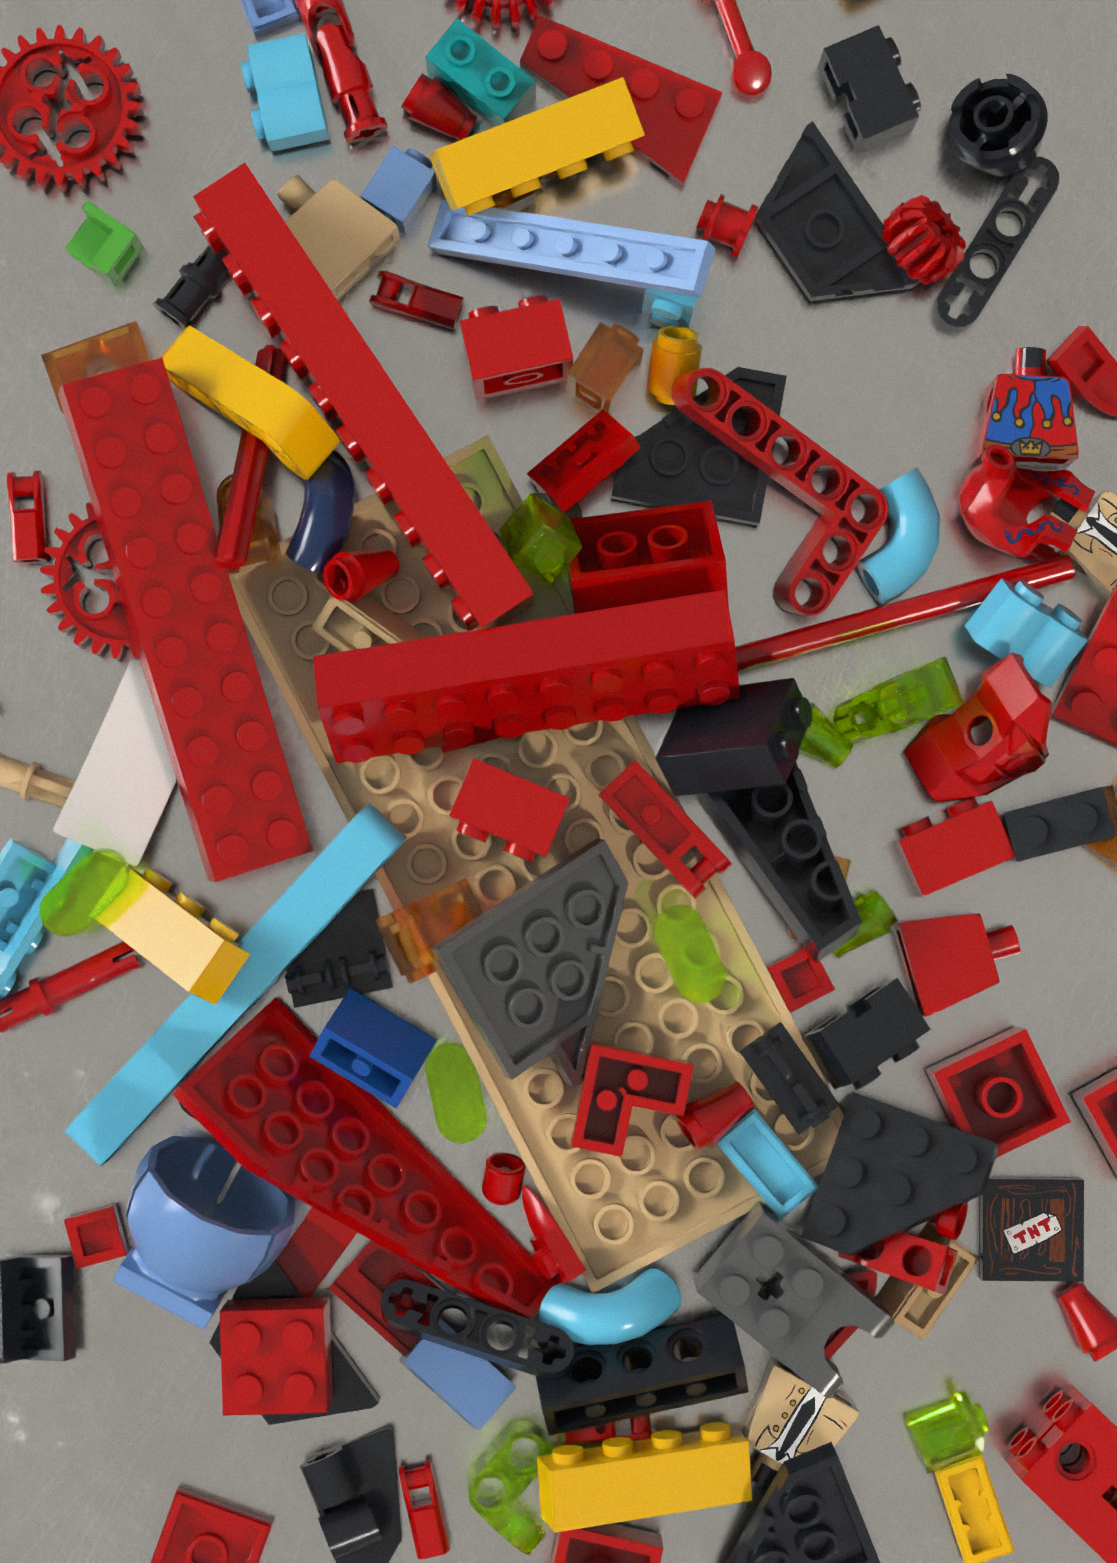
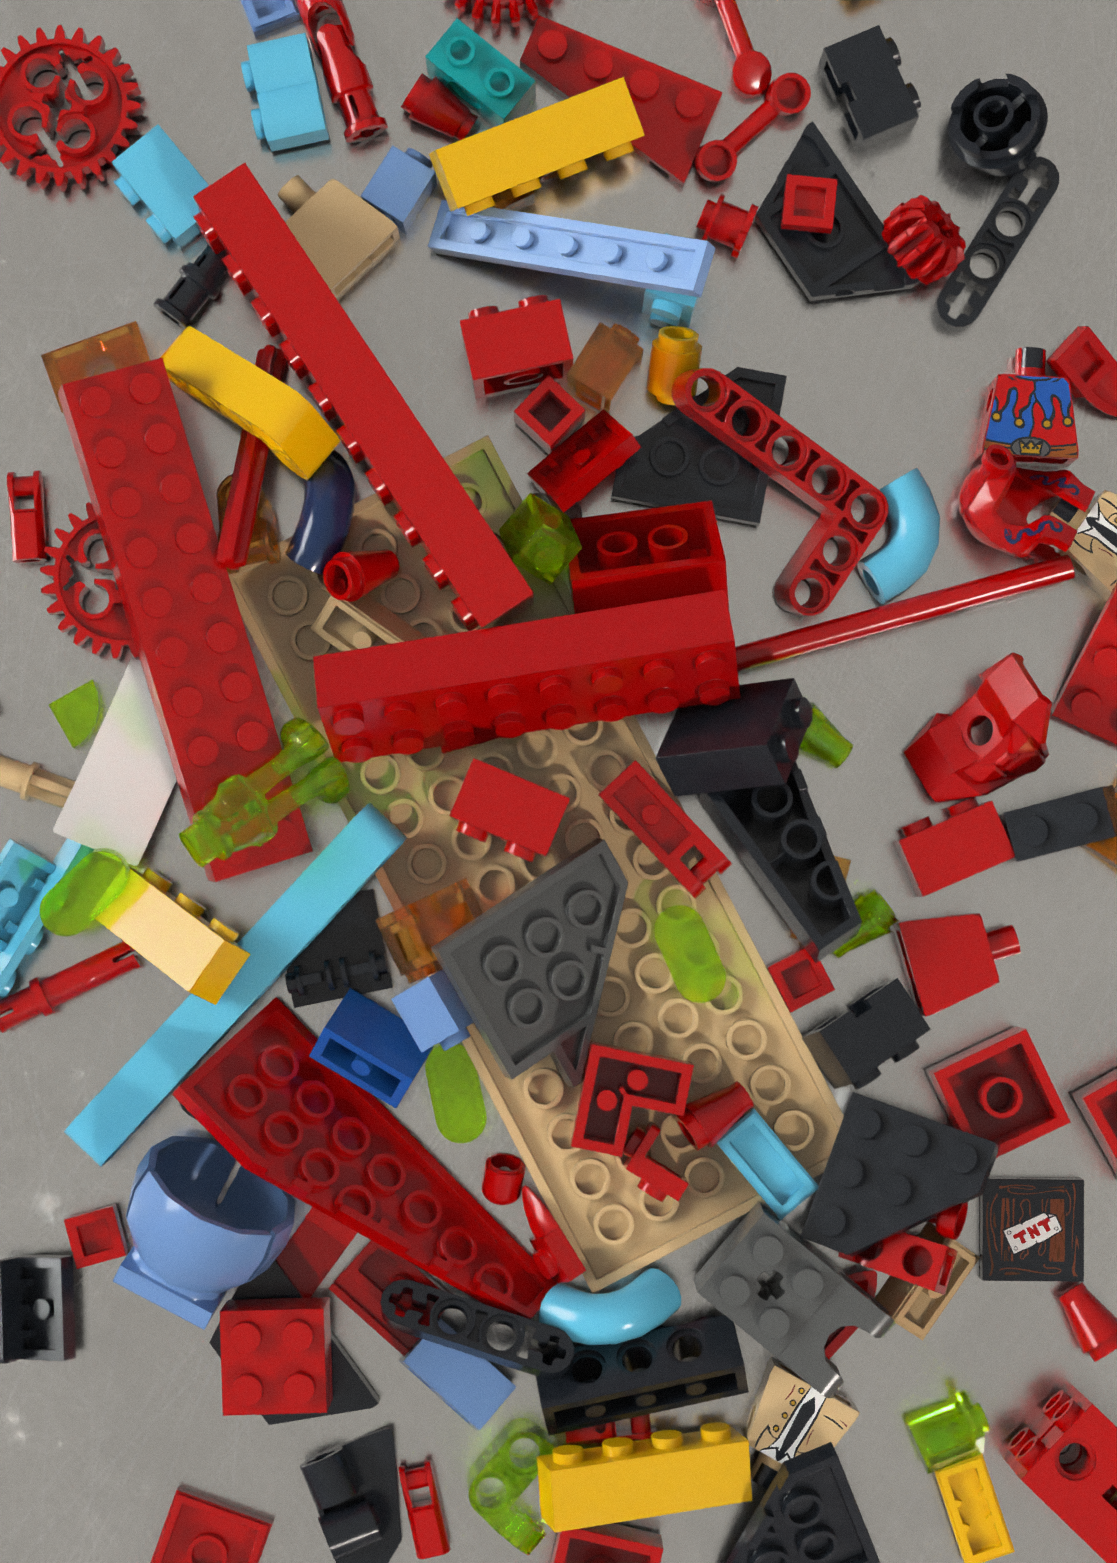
bright green panel [66,200,143,285] -> none
red bar [369,271,464,330] -> none
black hinge [739,1022,840,1135] -> none
clear neon green piece [833,656,965,744] -> none
medium azure brick [965,578,1088,687] -> none
none -> clear neon green tile [49,680,101,749]
none -> medium azure brick [111,124,209,251]
none -> clear neon green piece [179,717,350,867]
none -> medium blue brick [391,969,474,1052]
none -> red brick [514,375,586,454]
none -> red bracket [623,1121,689,1202]
none -> red bar [694,73,811,182]
none -> red plate [781,174,838,234]

